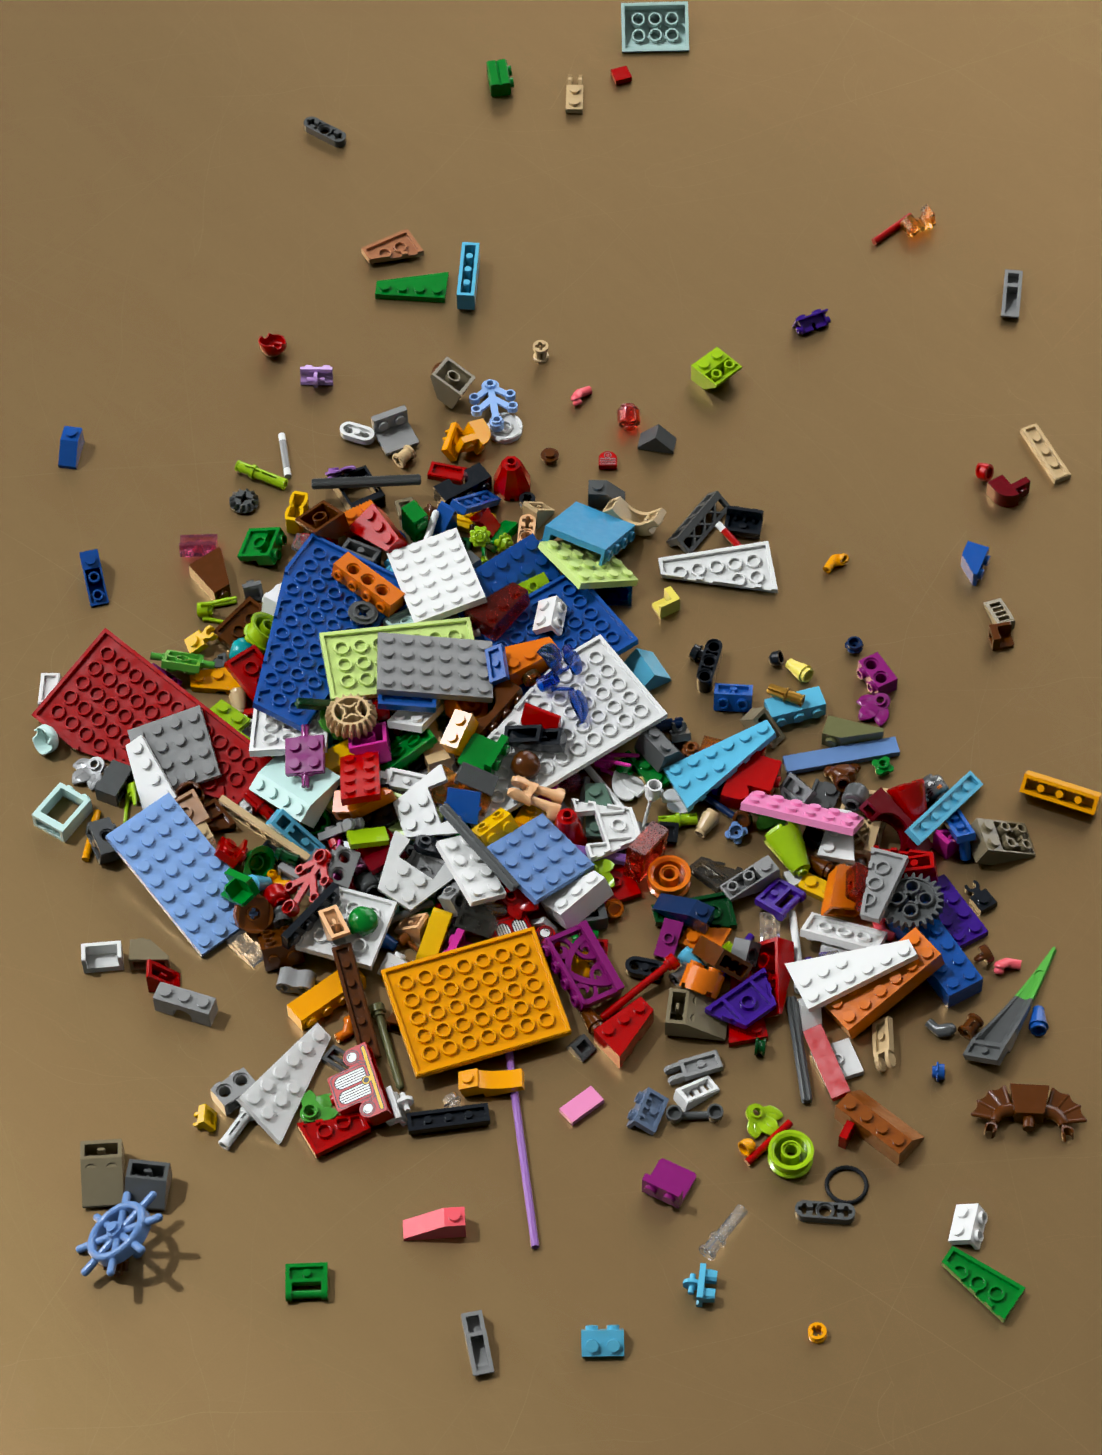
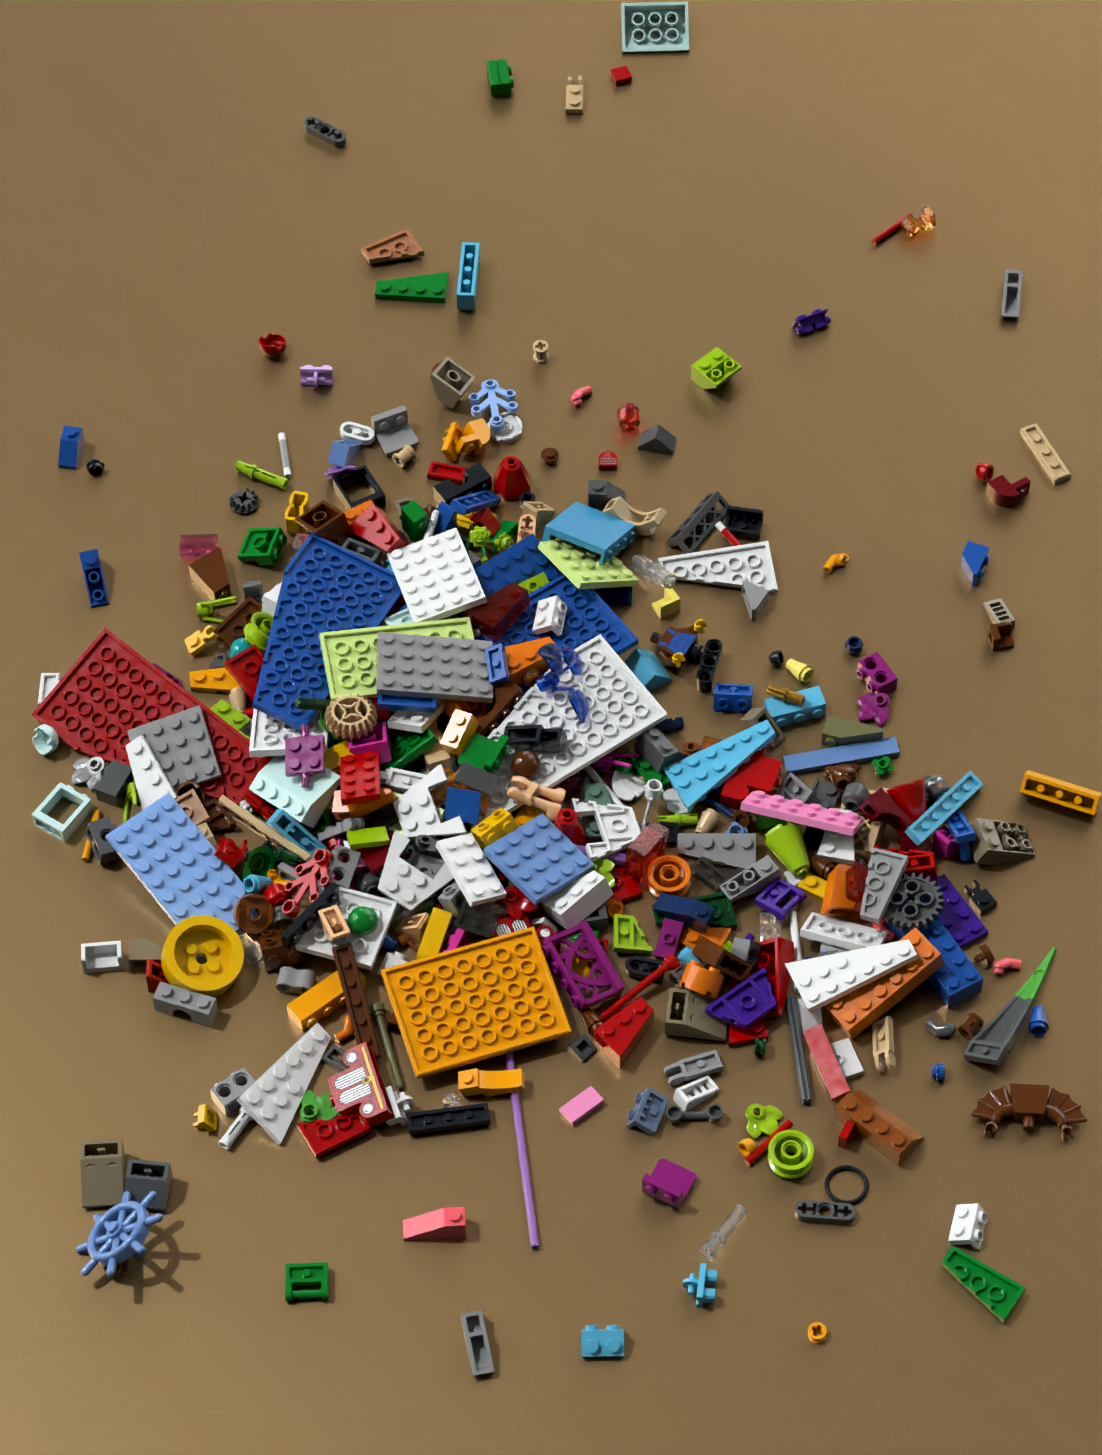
bright green plate [150,650,215,675] -> none
green panel [220,868,260,907] -> none
dark grey axle [311,474,421,490] -> none
orange brick [331,552,405,617] -> none
dark grey gear [348,601,378,627] -> none
dark grey axle [439,803,519,892] -> none
red slope [521,703,561,729] -> none
dark grey tile [669,721,691,743] -> none
none -> black plate [86,459,104,476]
none -> yellow brick [161,915,244,997]
none -> medium blue slope [328,439,362,469]
none -> lime wing [613,914,652,955]
none -> clear piece [630,555,677,589]
none -> torso [650,619,707,671]
none -> light grey wing [677,833,757,870]
none -> light grey slope [742,580,769,621]

